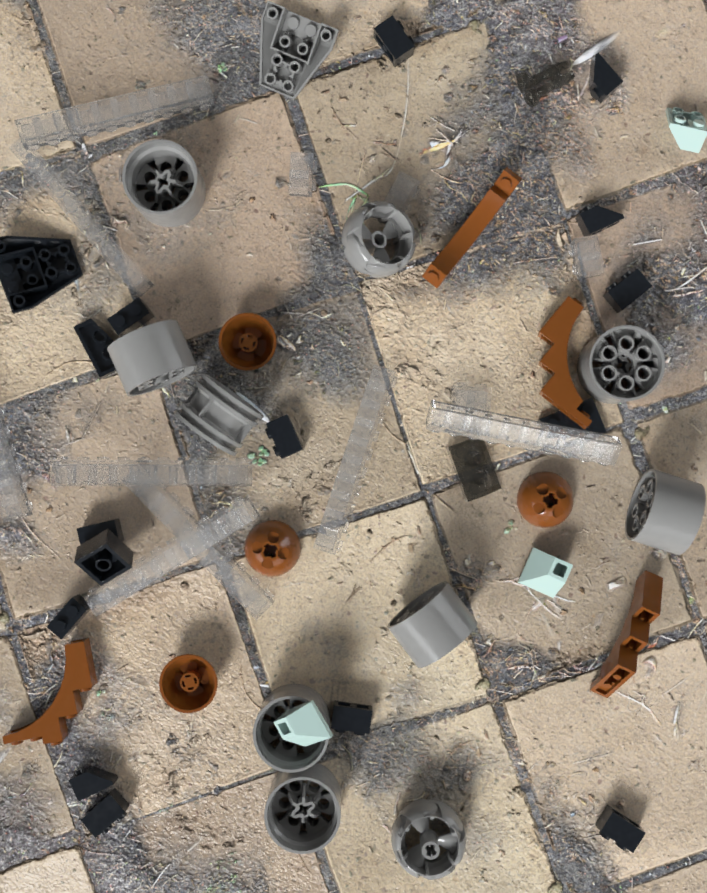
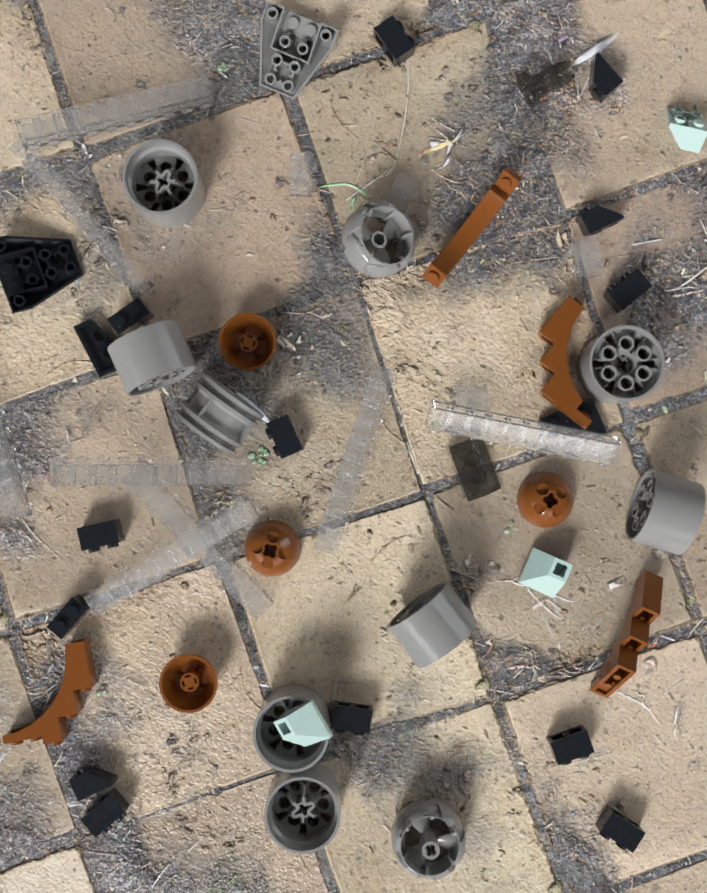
black brick [74,529,134,586] -> none
none -> black brick [546,725,594,765]

